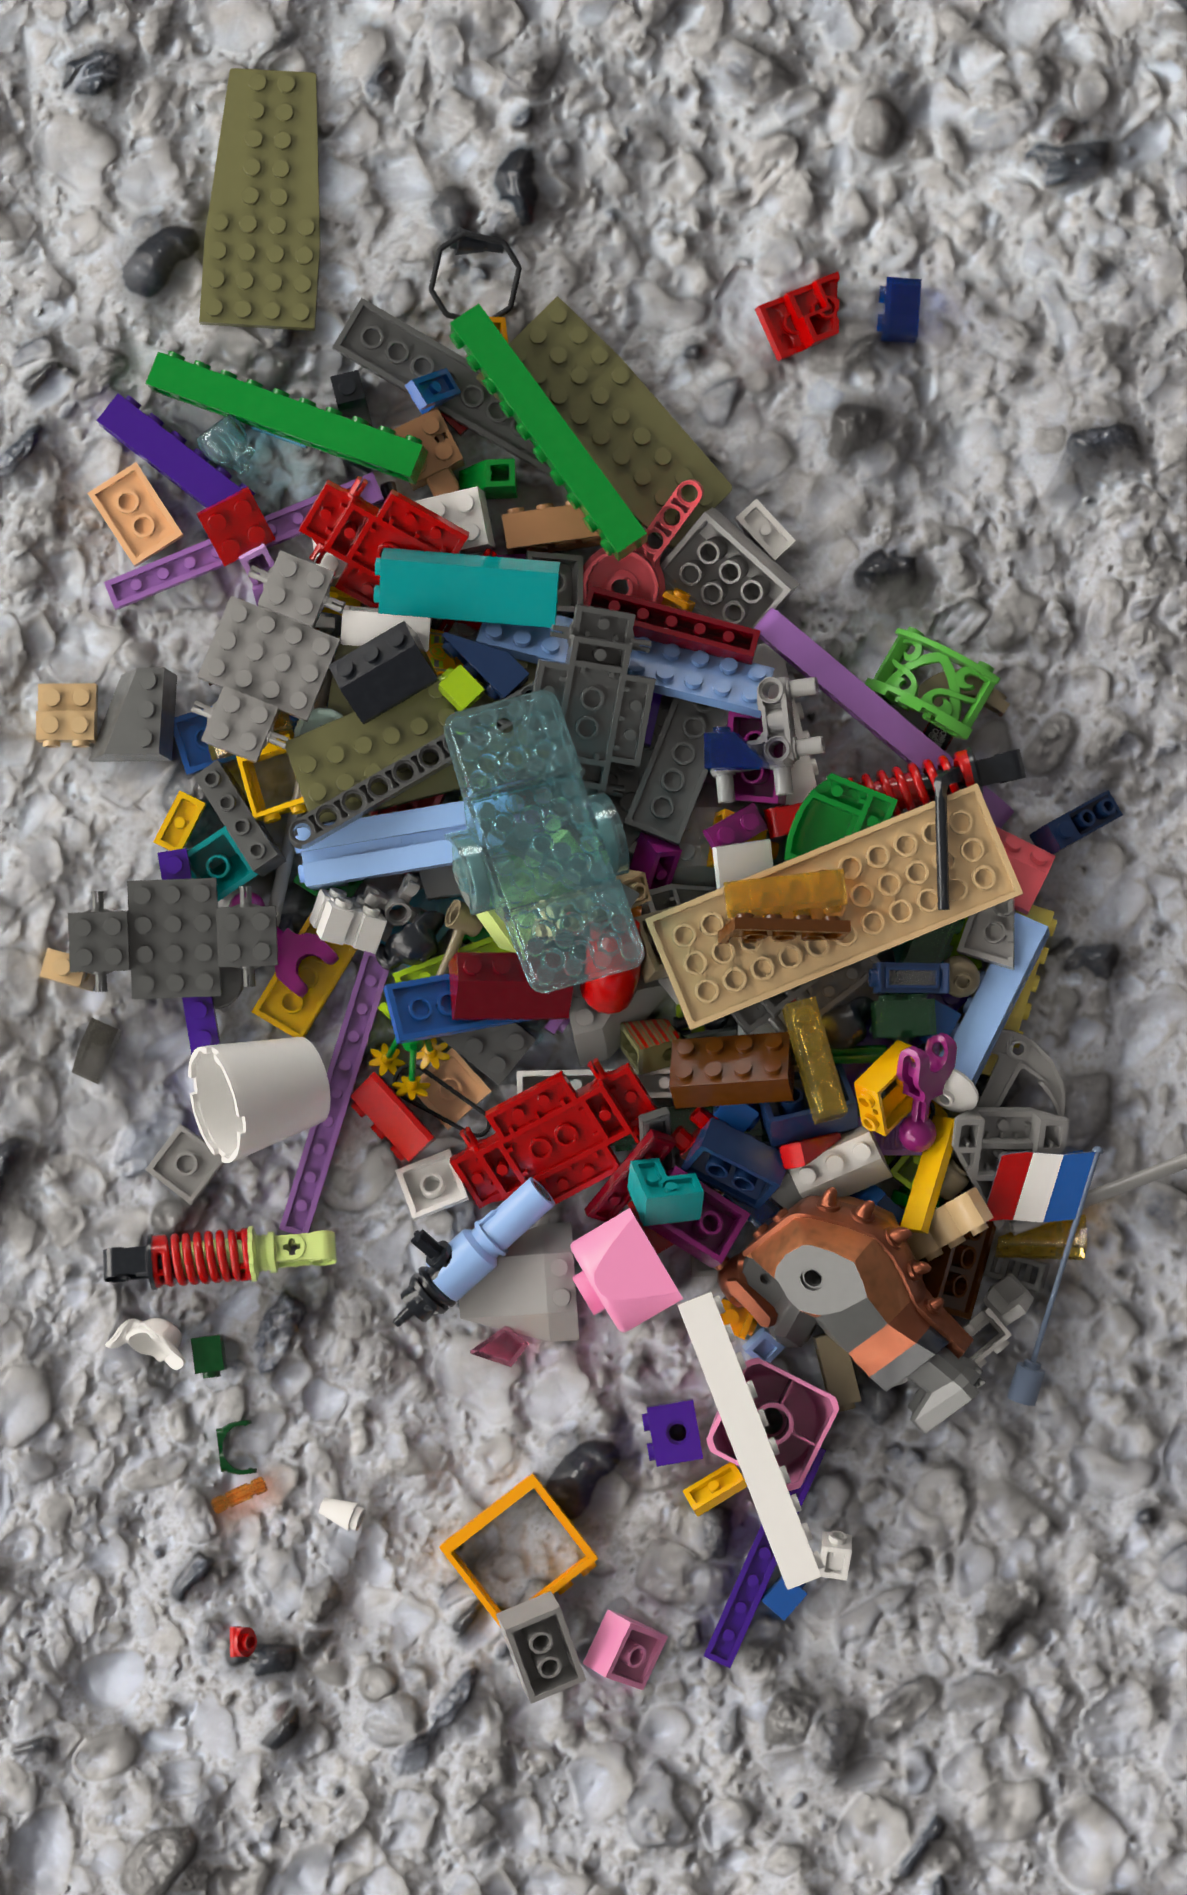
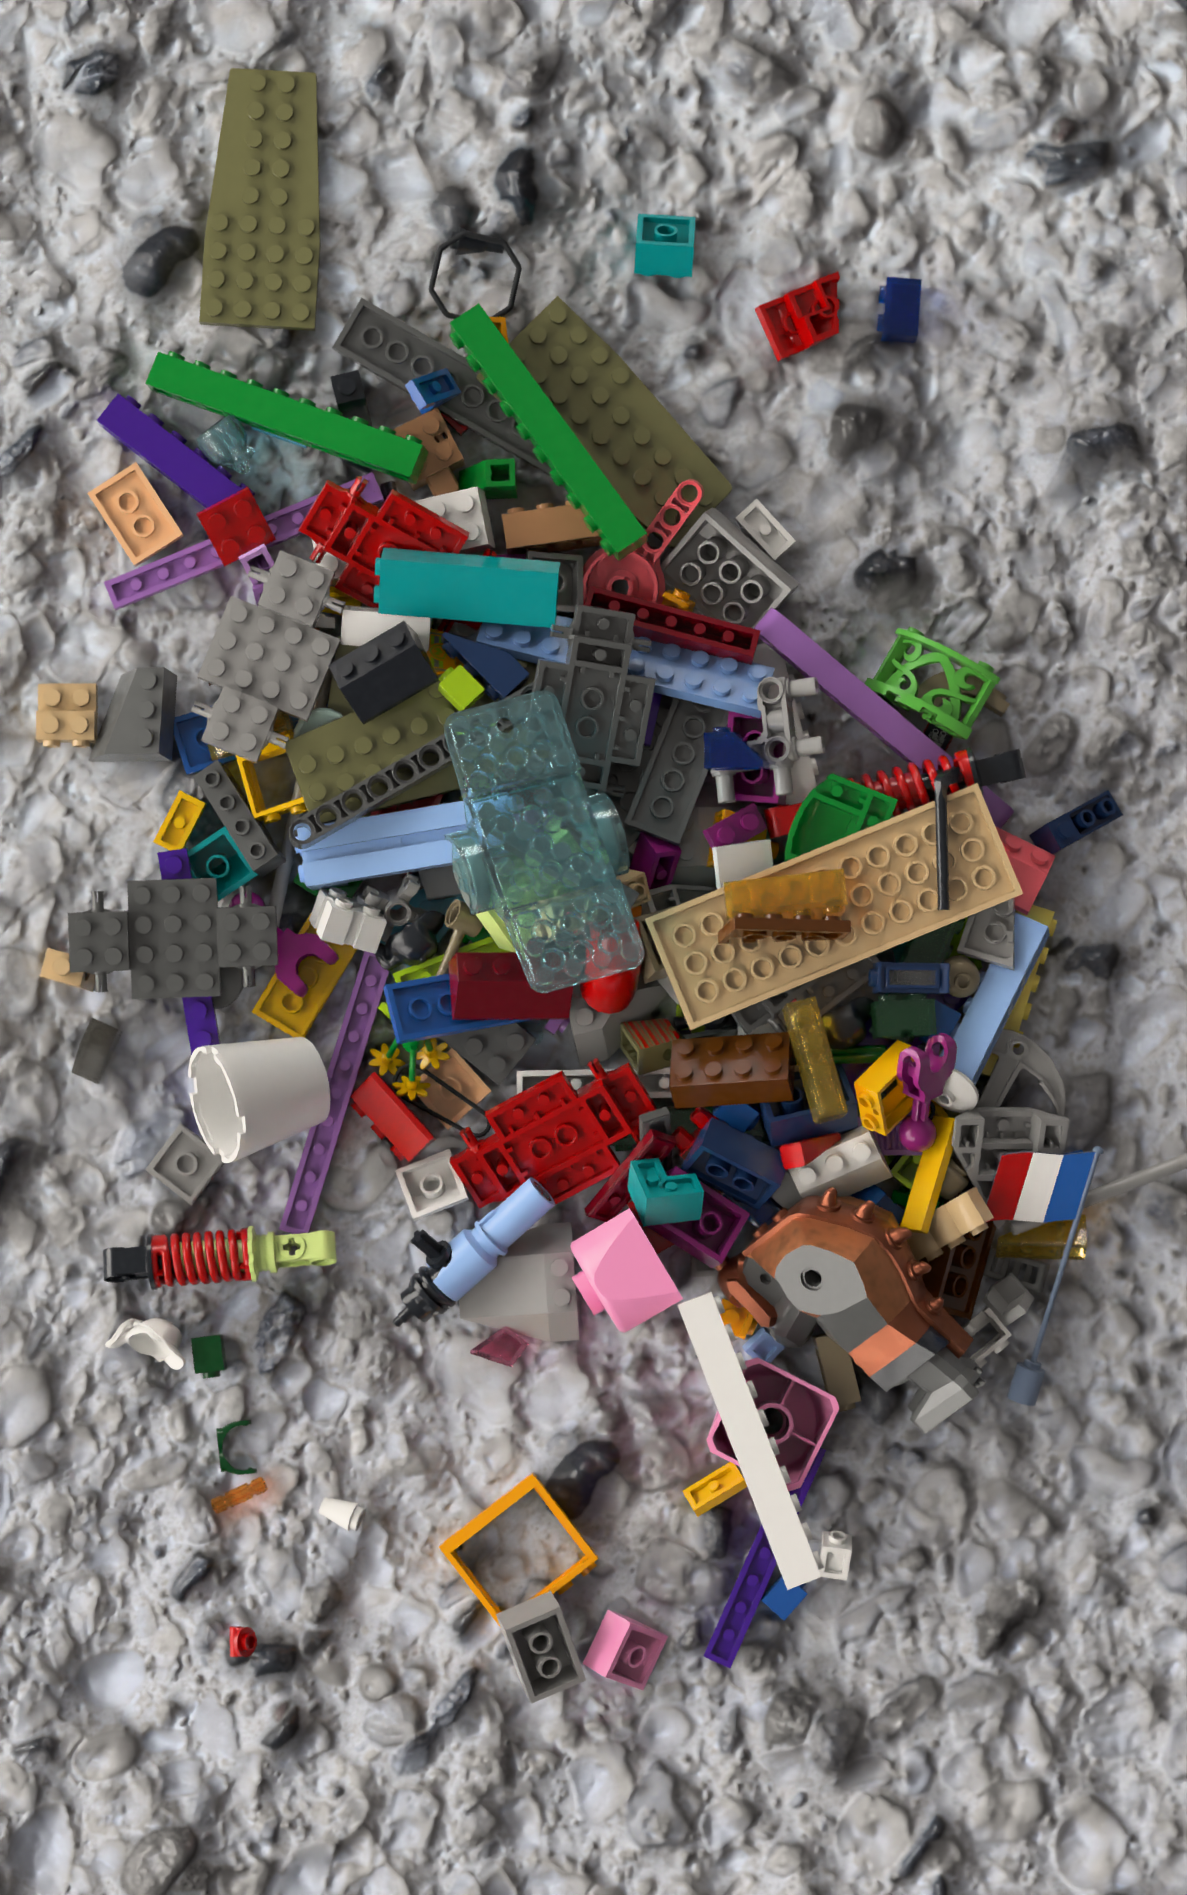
dark purple brick [642,1398,703,1467] -> none
none -> teal slope [634,214,696,278]

